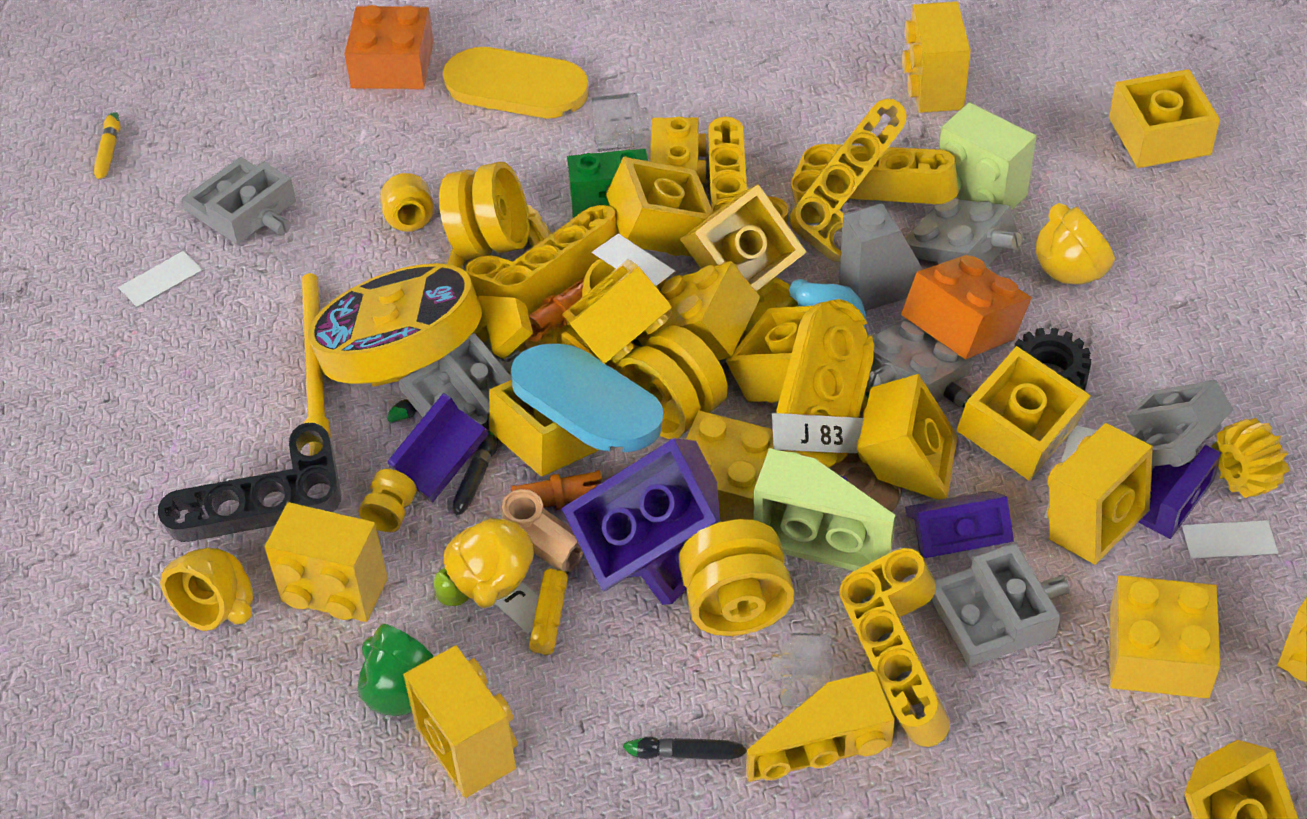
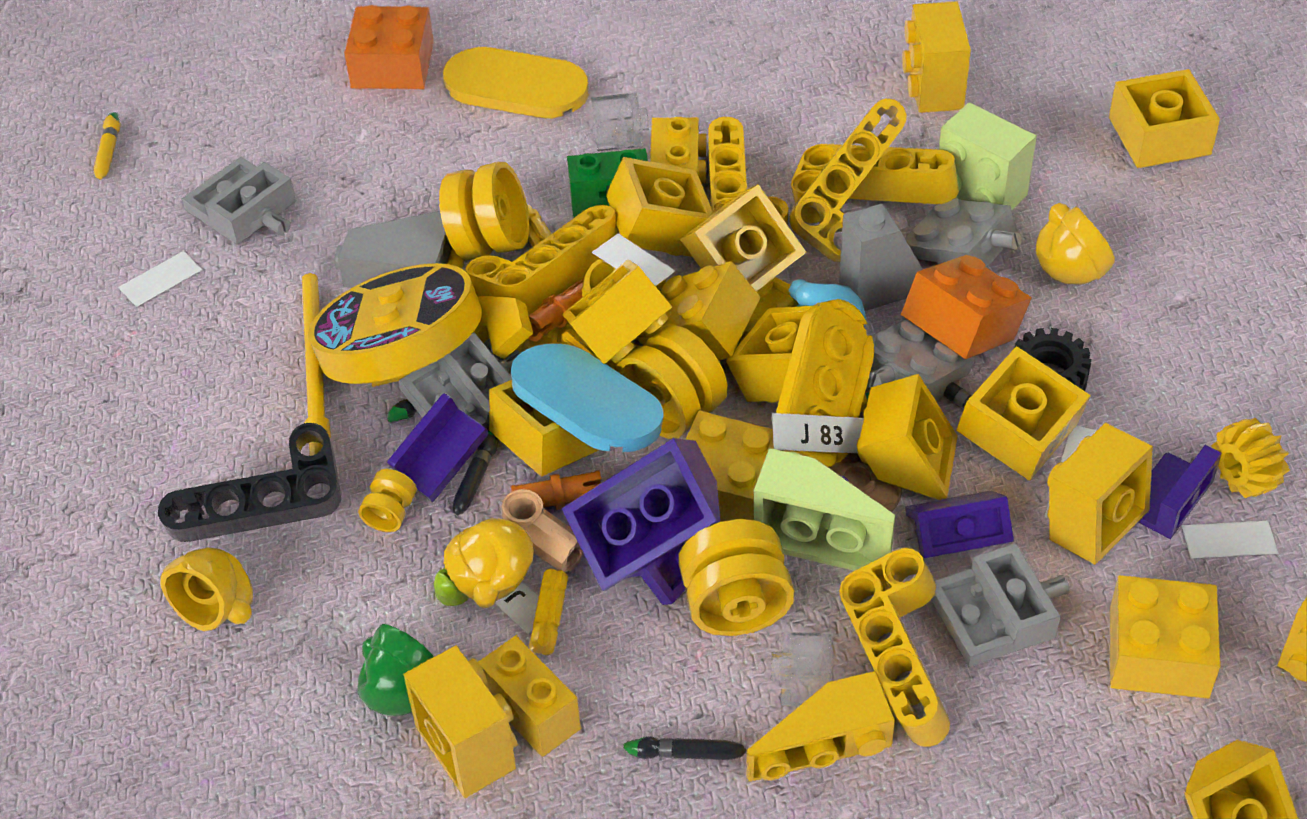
yellow brick [265,502,388,622] -> none
yellow head [380,173,434,232] -> none
light grey plate [1127,380,1234,468] -> none
none -> light grey slope [335,211,452,288]
none -> yellow brick [478,635,581,758]

